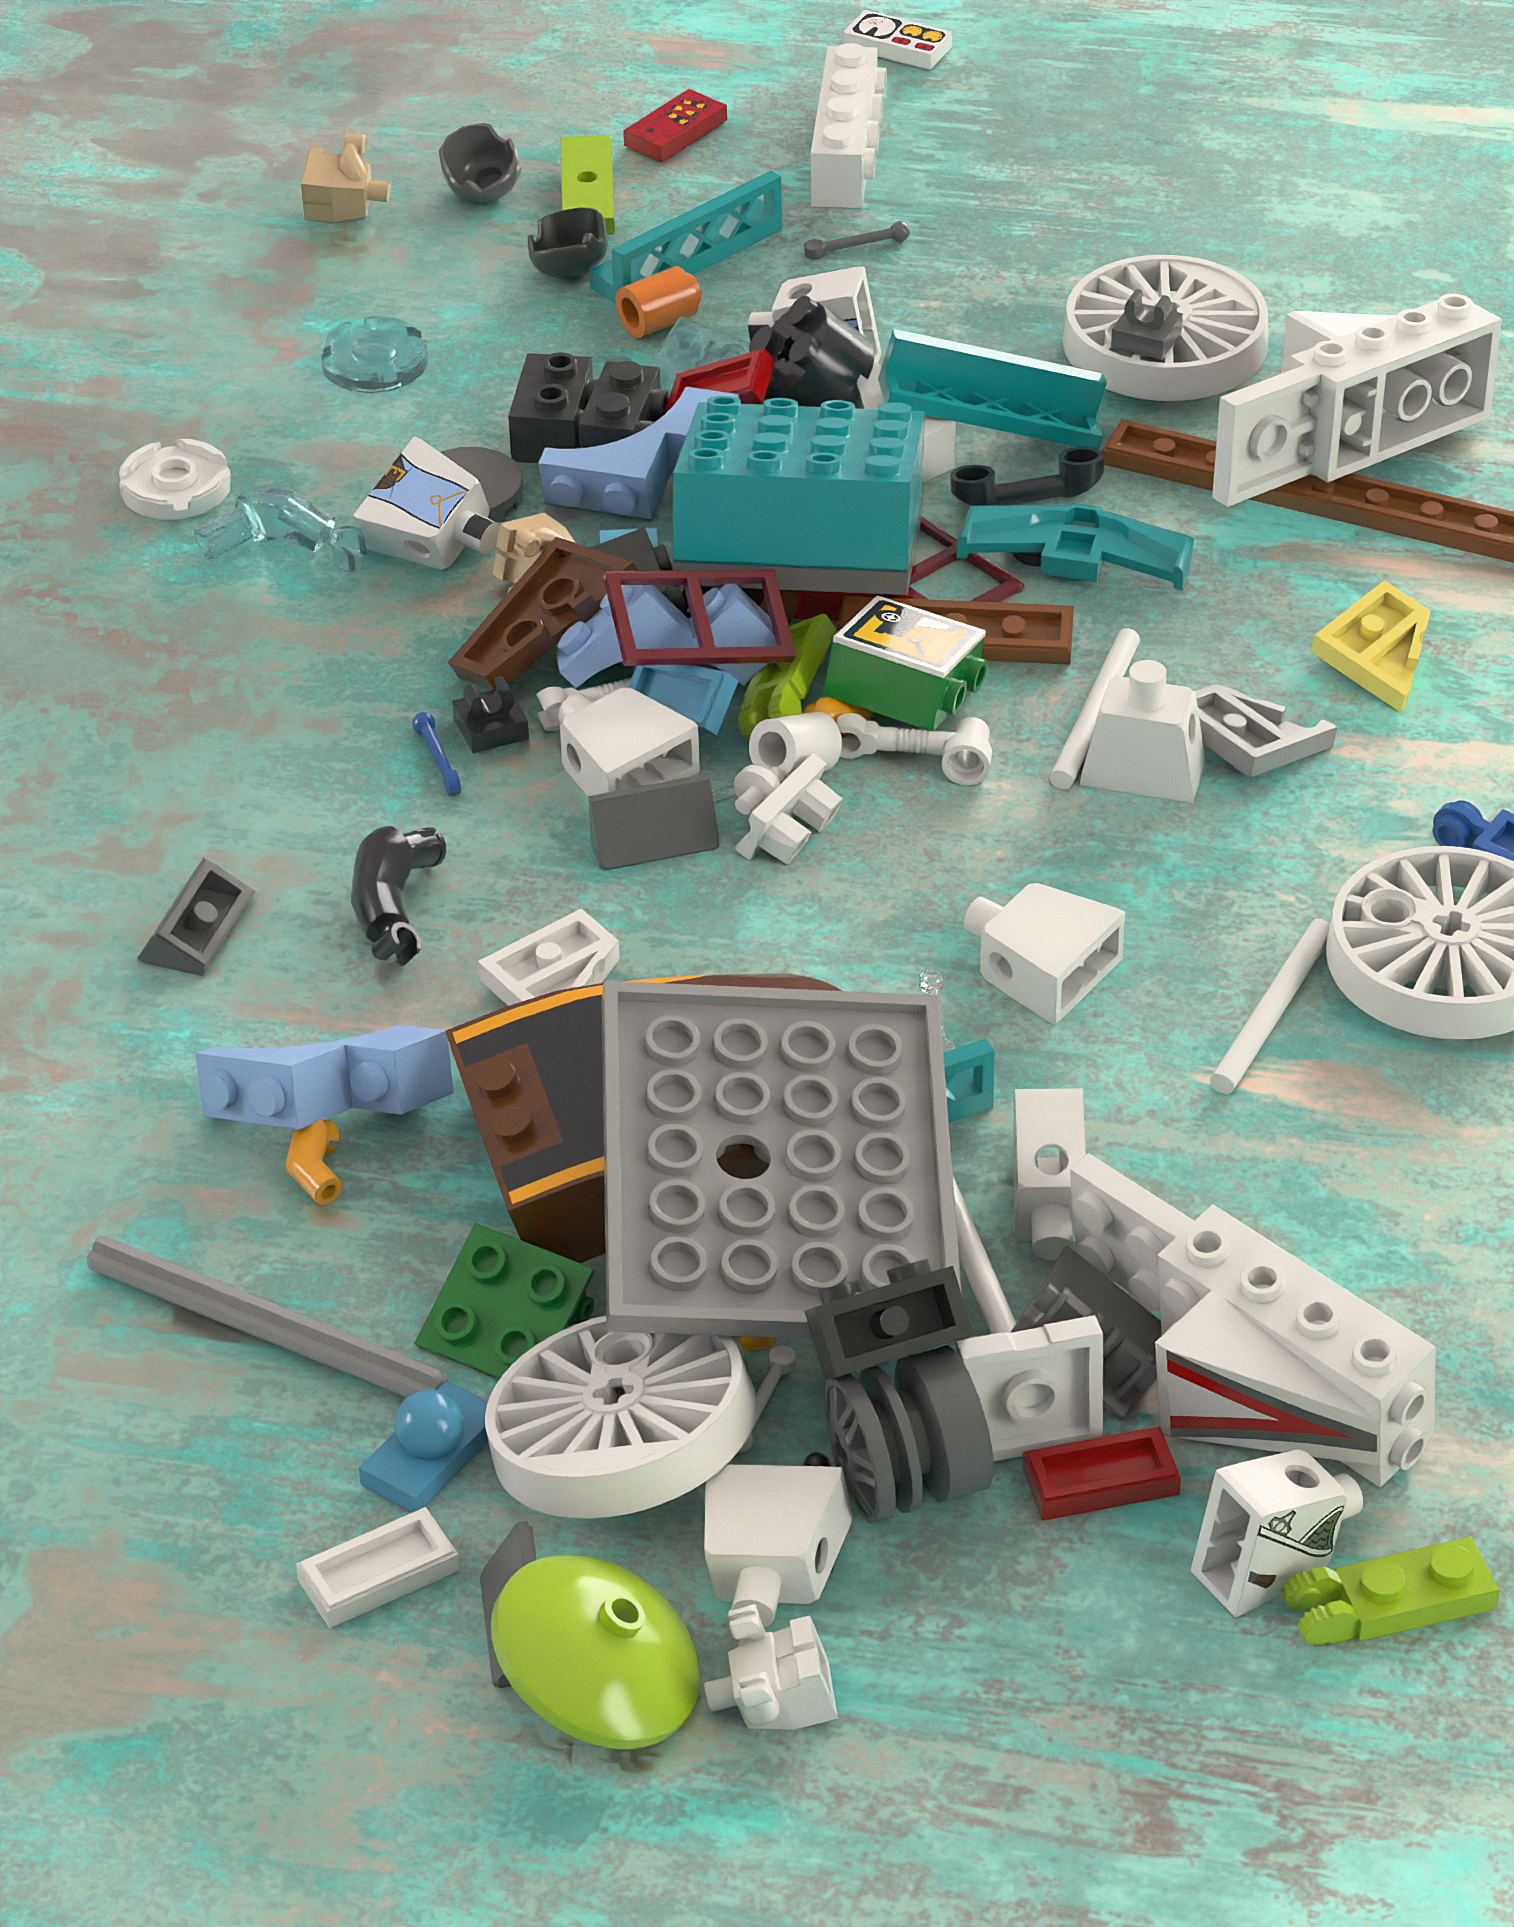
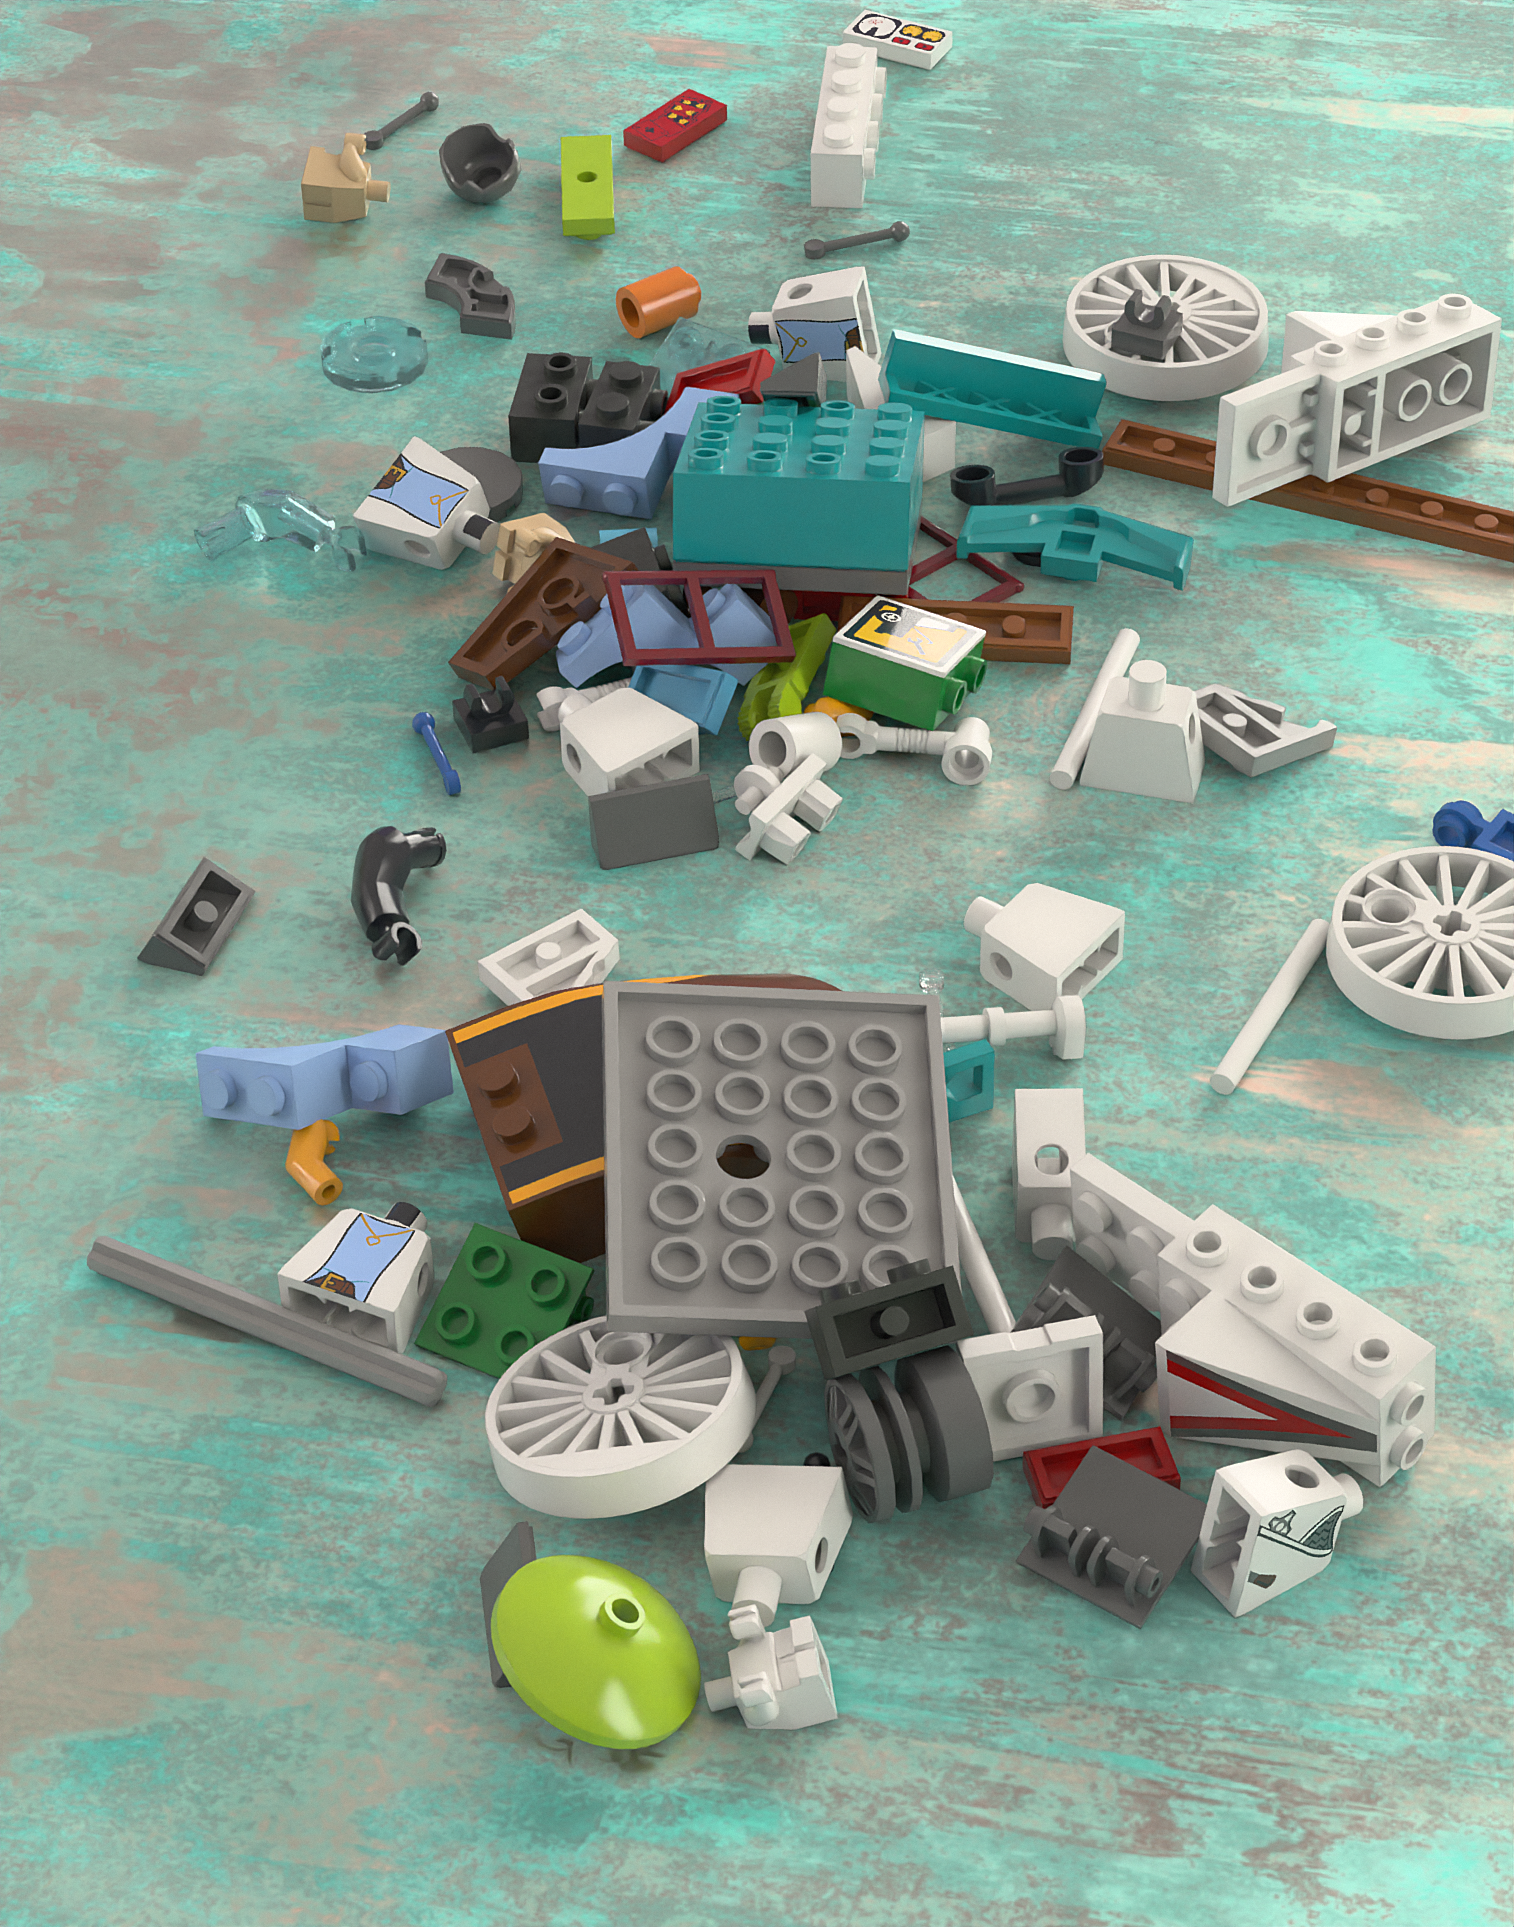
white tile [119,439,231,520] -> none
white tile [296,1507,460,1629] -> none
dark azure tile [359,1380,488,1512] -> none
pearl dark grey hair [528,207,608,279] -> none
teal fence [589,171,782,304] -> none
black brick [749,296,874,407] -> none
lime hinge [1281,1536,1500,1647] -> none
light yellow wing [1310,580,1431,712] -> none
none -> white torso [278,1202,434,1354]
none -> dark grey hinge [364,92,439,150]
none -> dark grey tile [425,253,516,340]
none -> dark grey slope [760,352,827,407]
none -> white piece [941,995,1086,1060]
none -> dark grey hinge [1016,1445,1207,1629]

